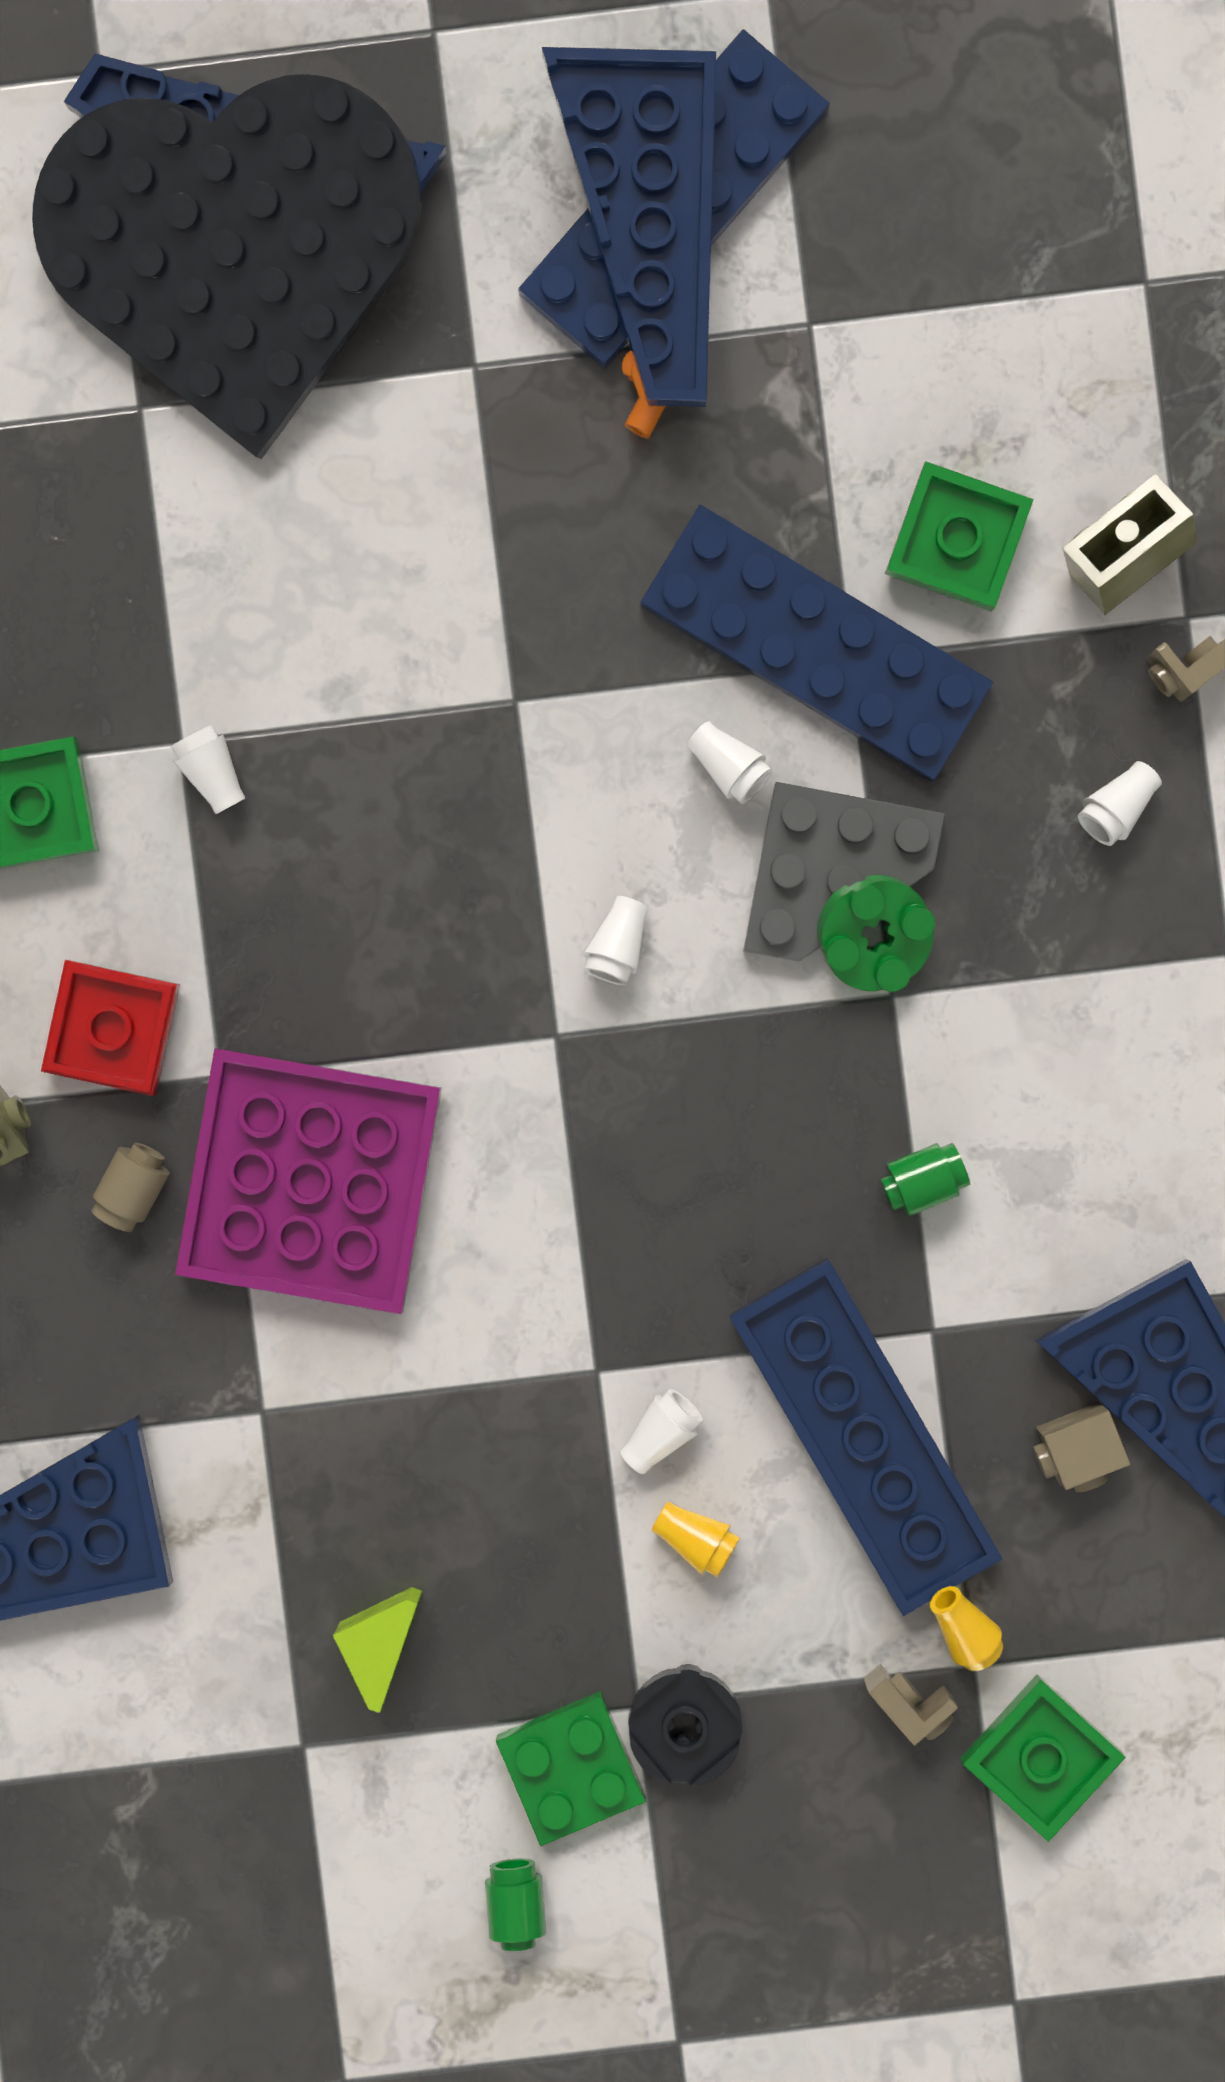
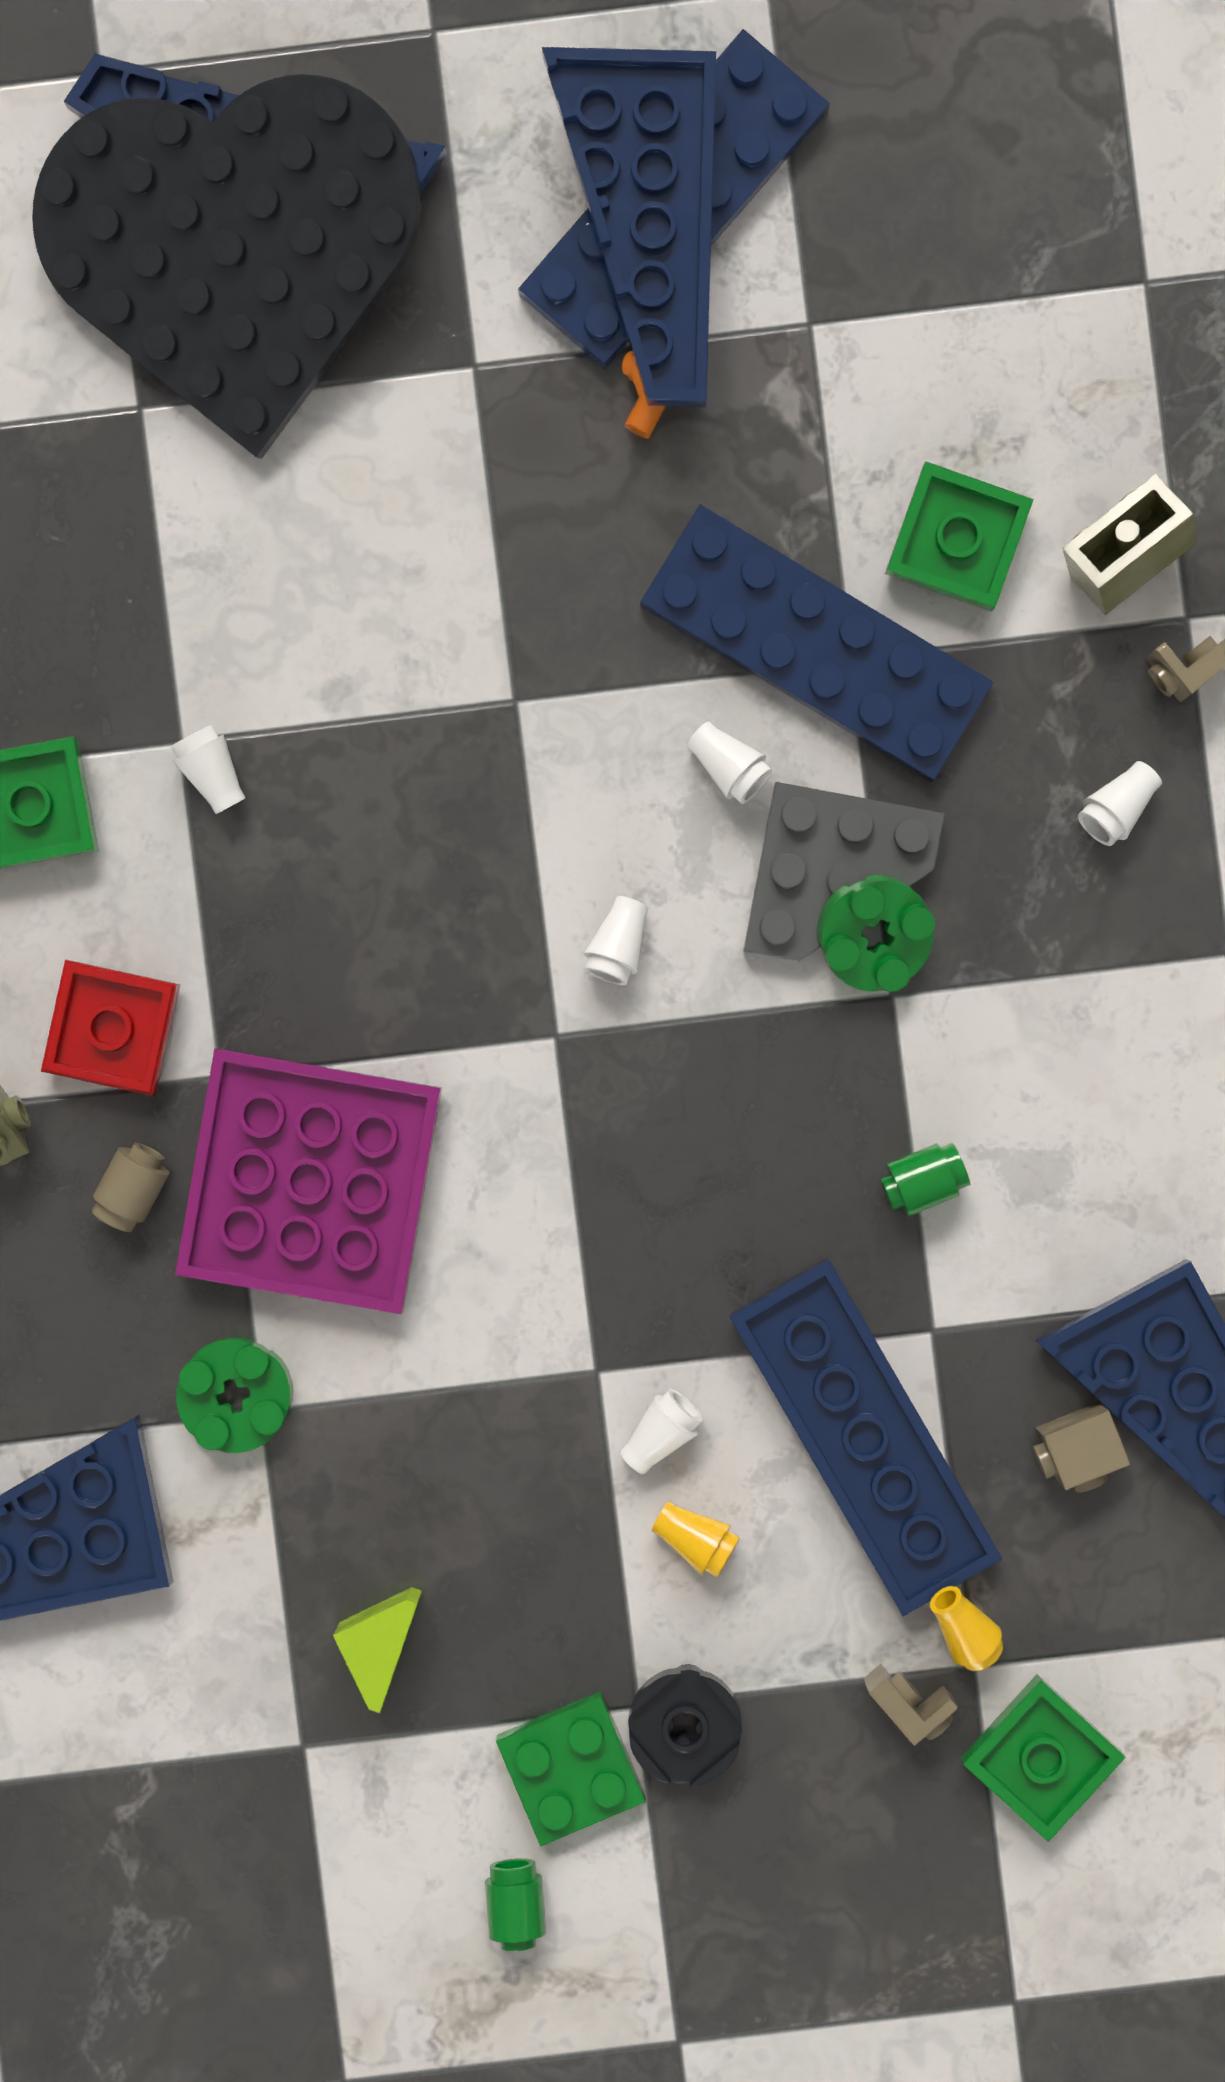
none -> green plate [176,1336,293,1453]

